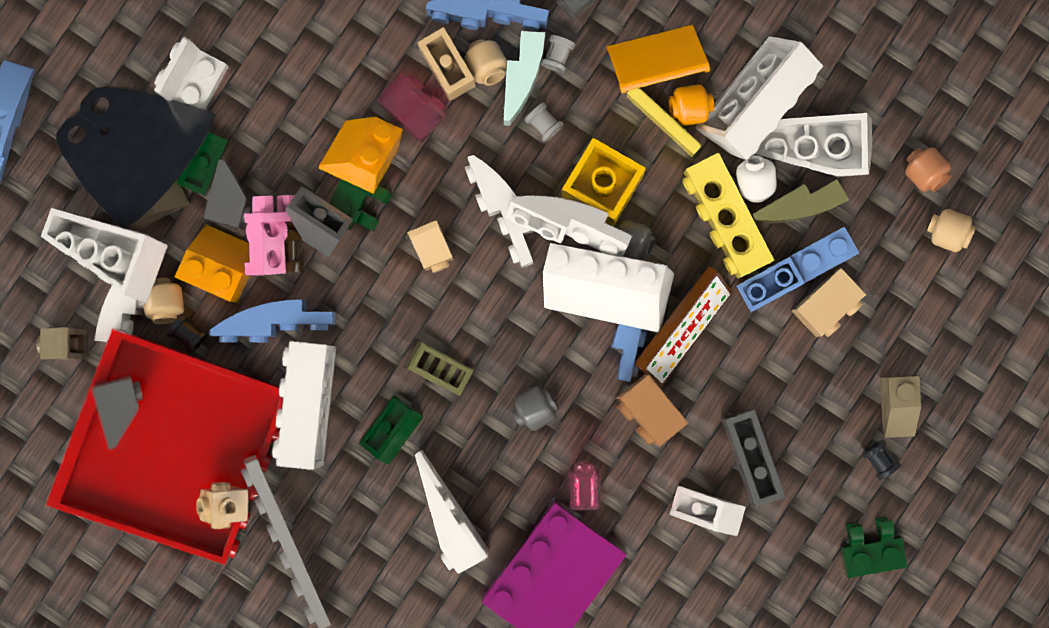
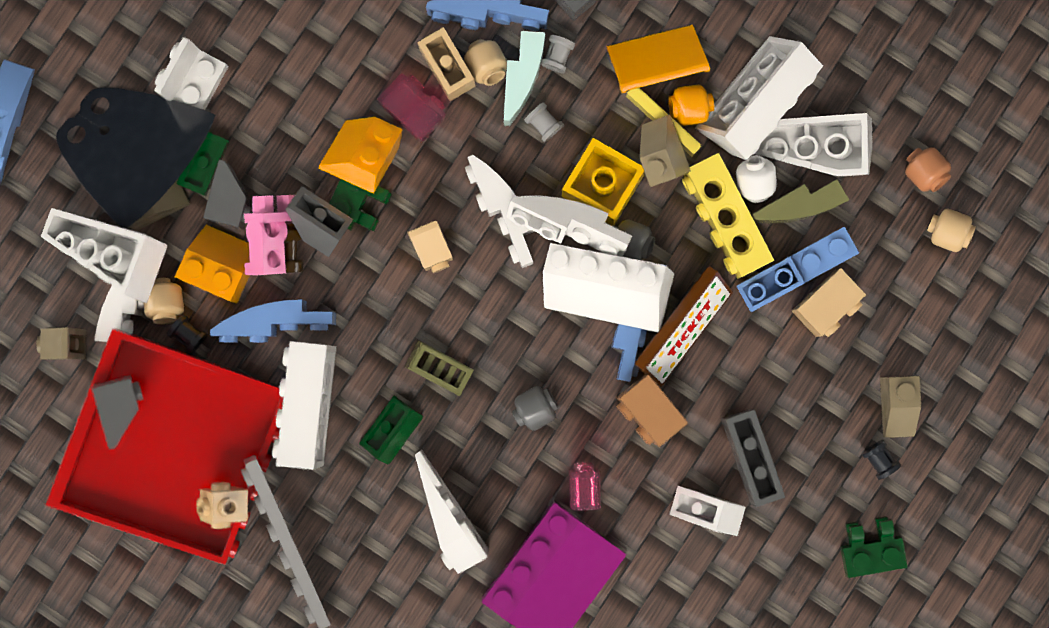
none -> dark tan slope [640,114,691,187]

